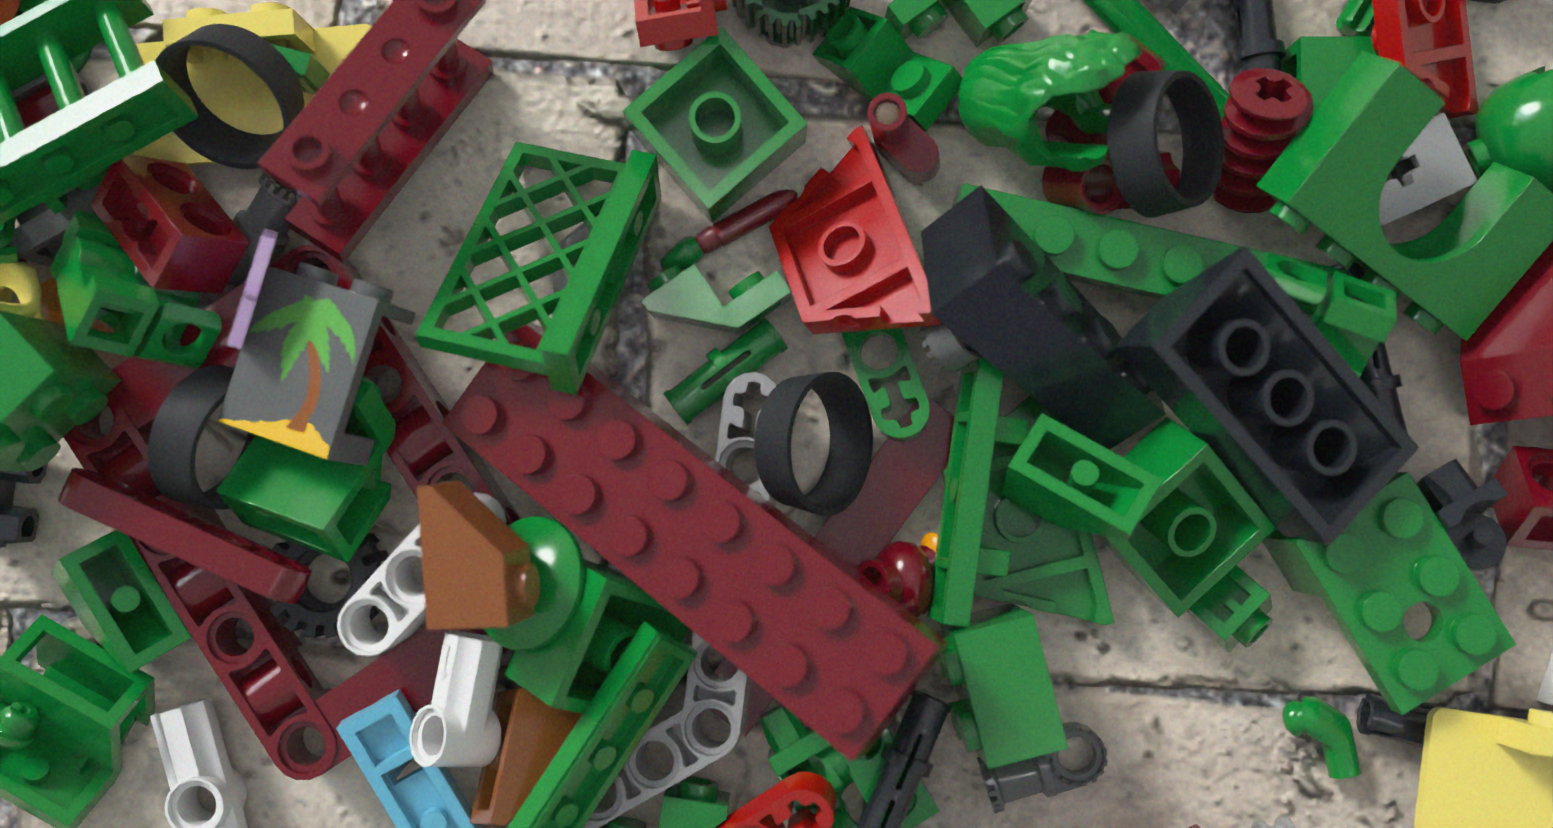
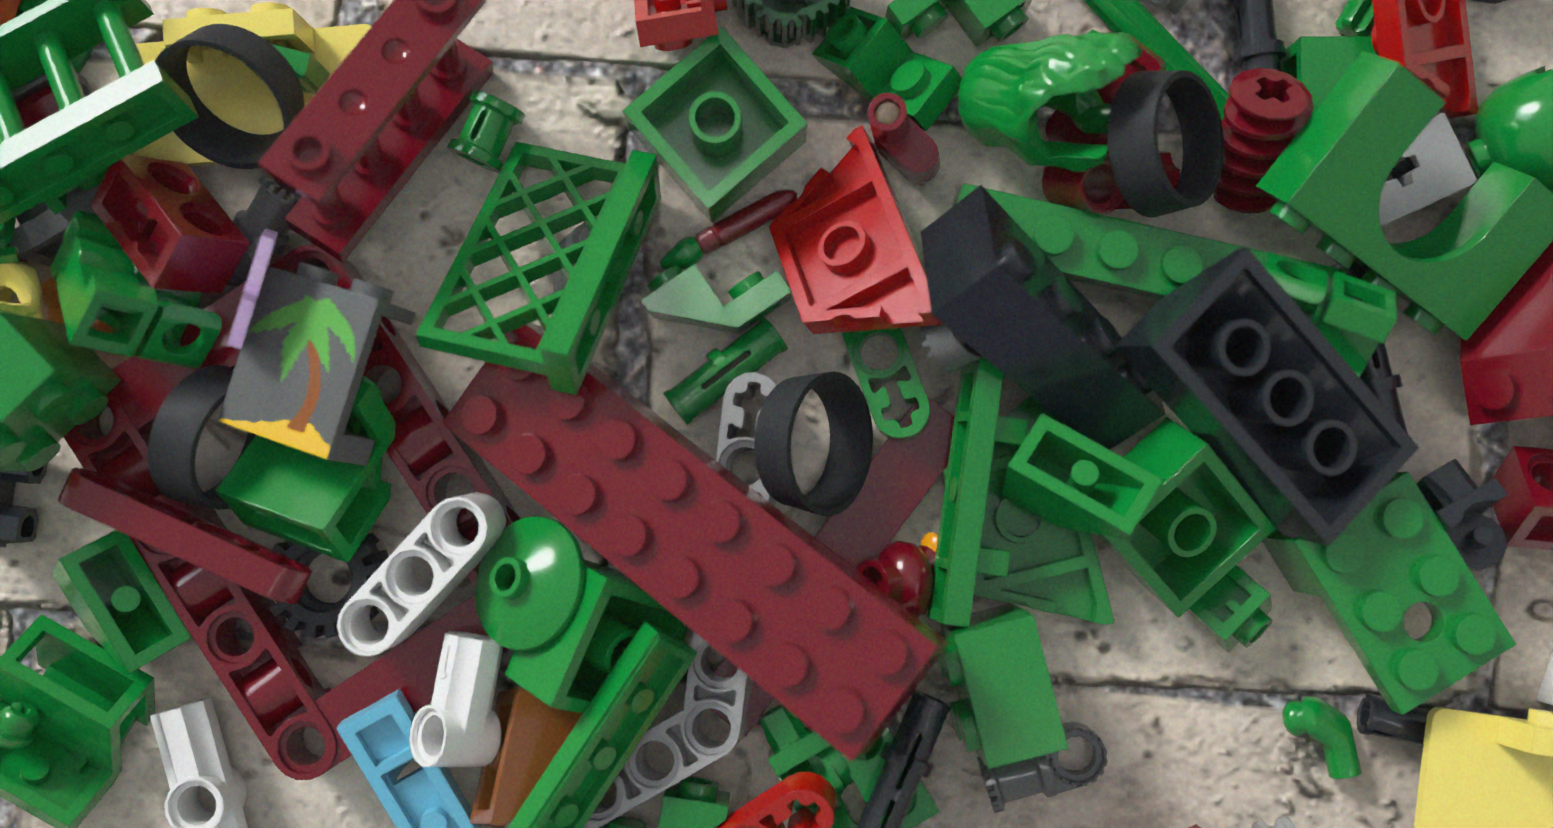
dark orange slope [417,481,540,630] -> none
none -> green bush [447,90,526,173]

